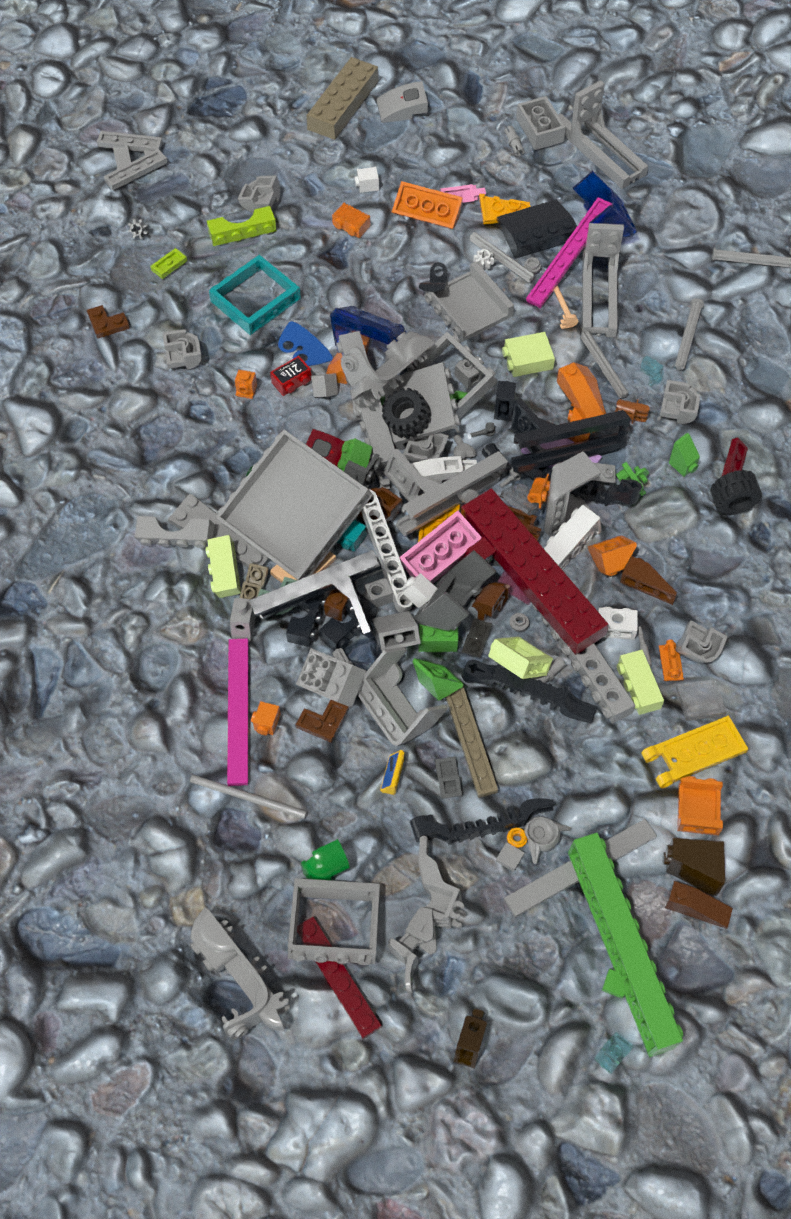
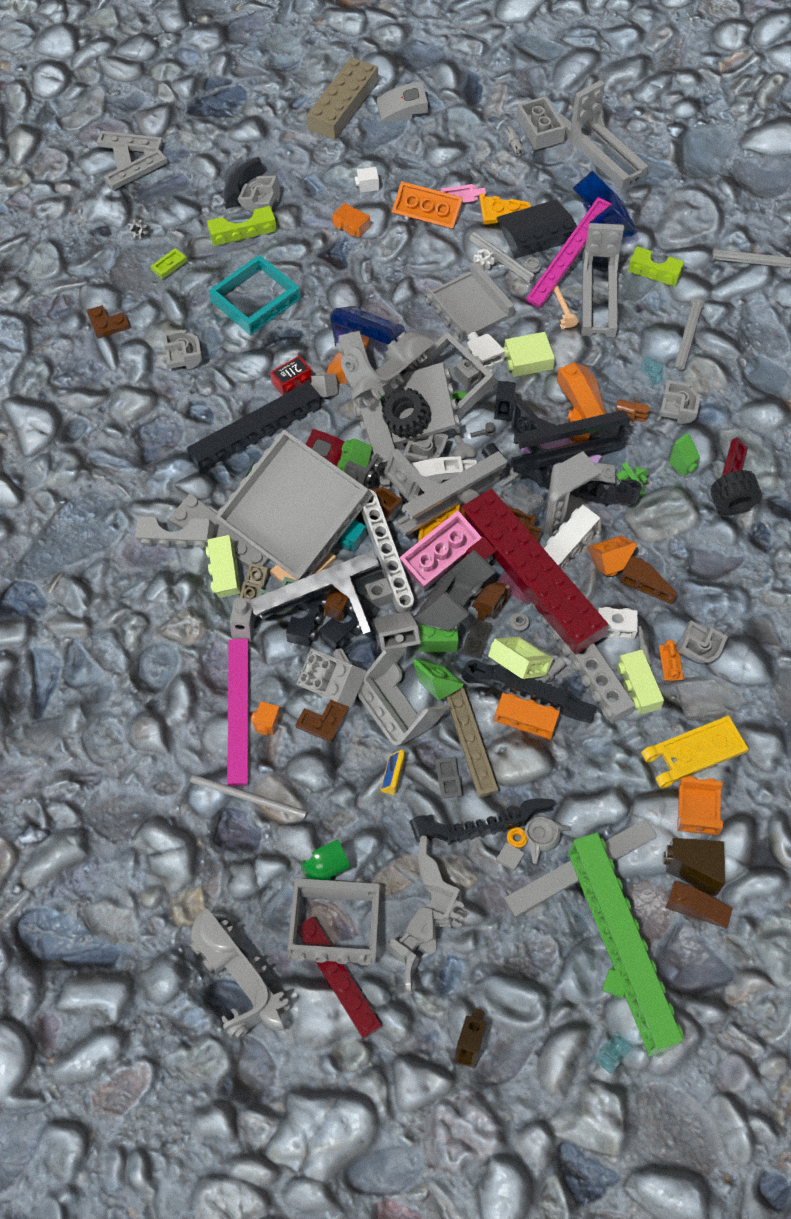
orange brick [235,369,257,399] -> none
blue piece [278,321,333,366] -> none
white brick [402,573,437,608] -> none
black piece [418,262,447,292] -> none
orange hinge [527,474,550,509] -> none
light grey axle [581,331,628,399] -> none
none -> black brick [187,382,321,472]
none -> black brick [223,157,262,209]
none -> white torso [466,332,505,369]
none -> orange brick [494,693,560,740]
none -> lime arch [628,246,684,287]

